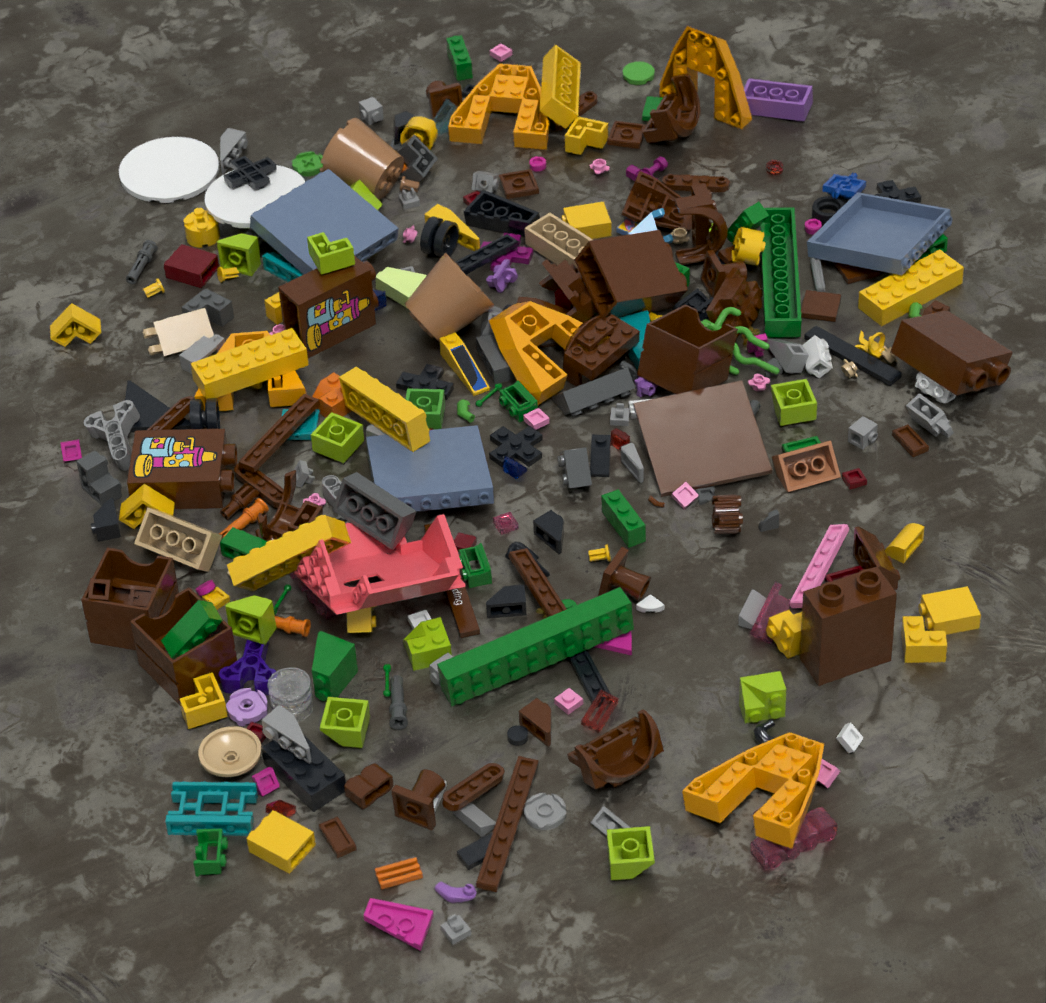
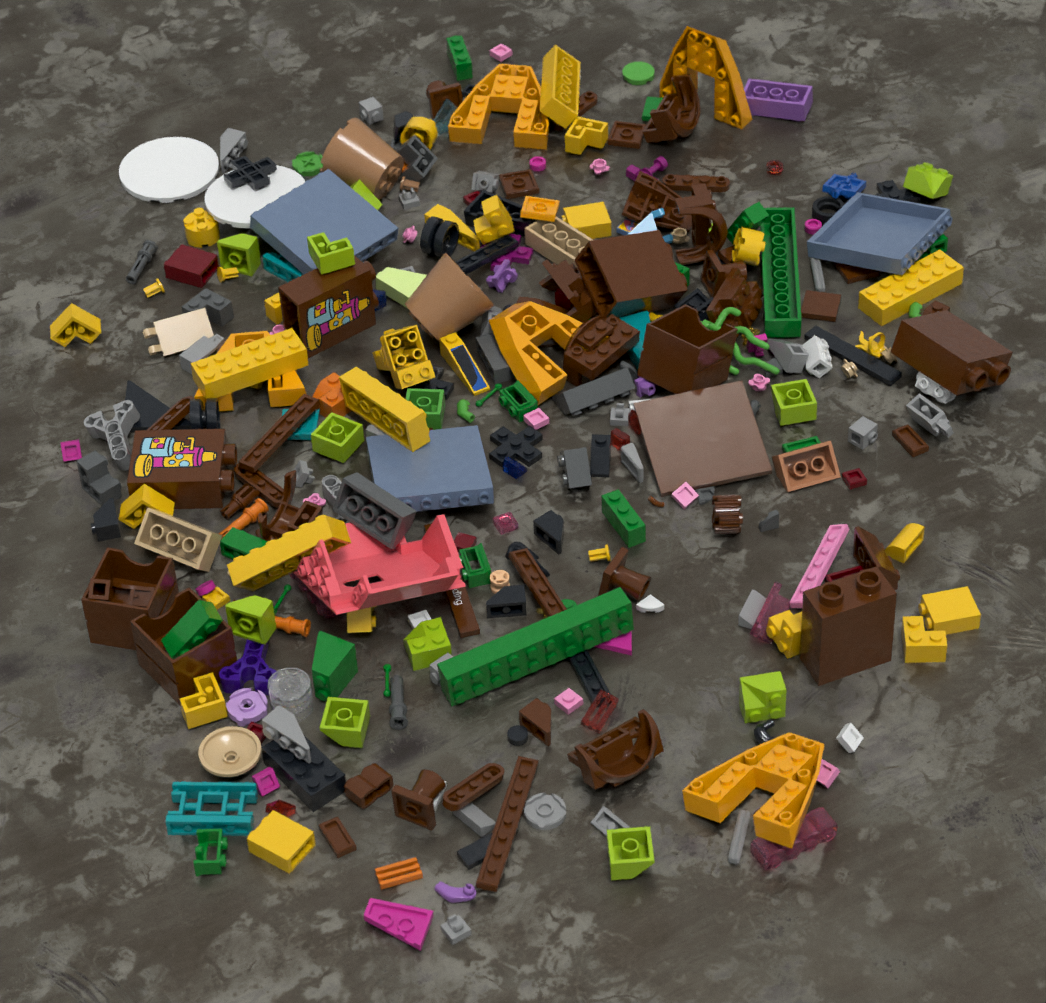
none -> yellow brick [372,325,435,389]
none -> yellow brick [473,195,514,245]
none -> light nougat wheel [490,570,510,594]
none -> light orange tile [520,196,560,222]
none -> clear red tile [628,410,641,435]
none -> light grey axle [728,809,750,864]
none -> lime slope [903,163,953,199]

